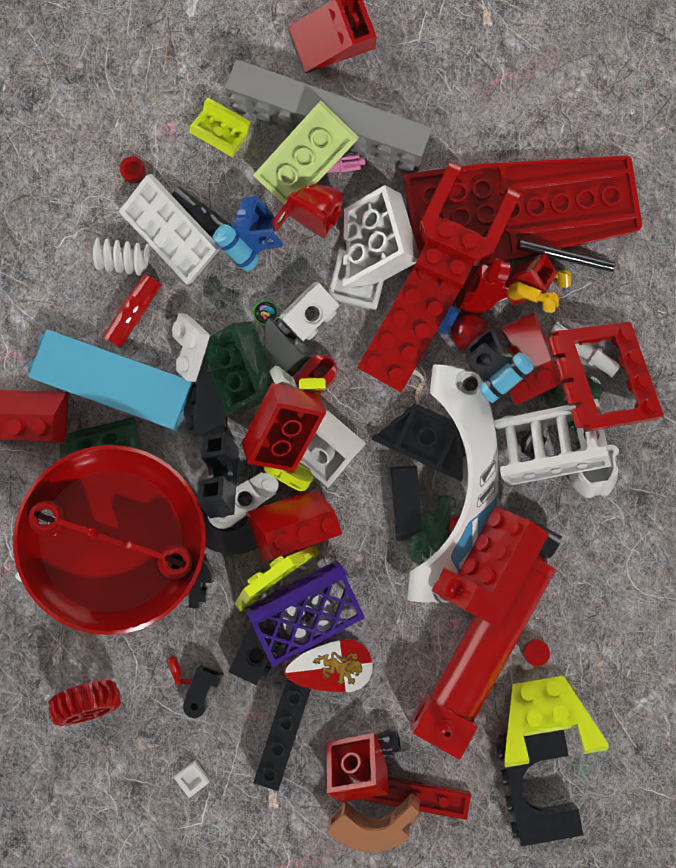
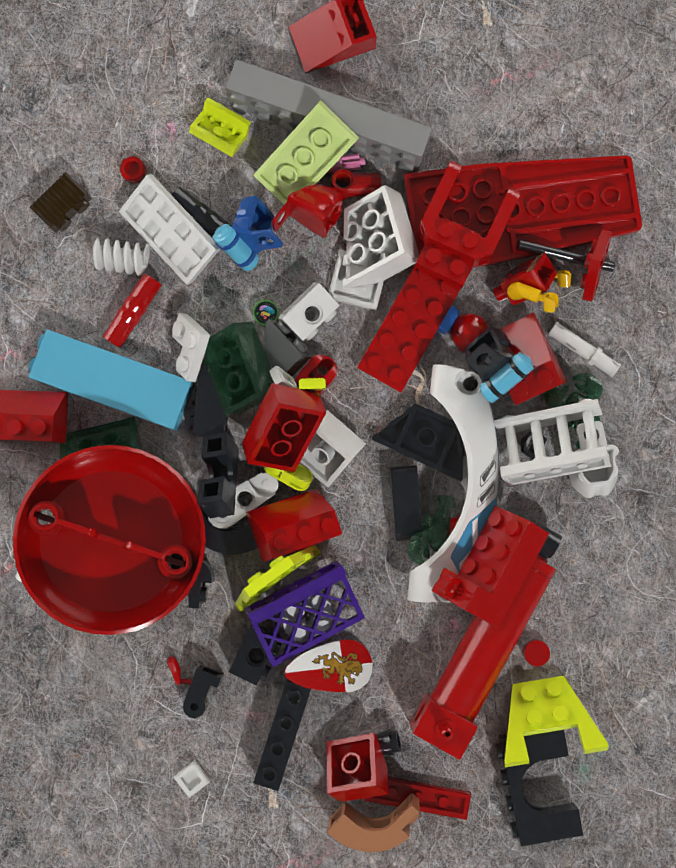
red gear [48,680,121,726] -> none
red piece [456,258,510,315] -> none
red hinge [547,321,664,433] -> none
none -> dark brown brick [30,172,92,233]
none -> red piece [331,169,381,200]
none -> red plate [580,229,612,302]

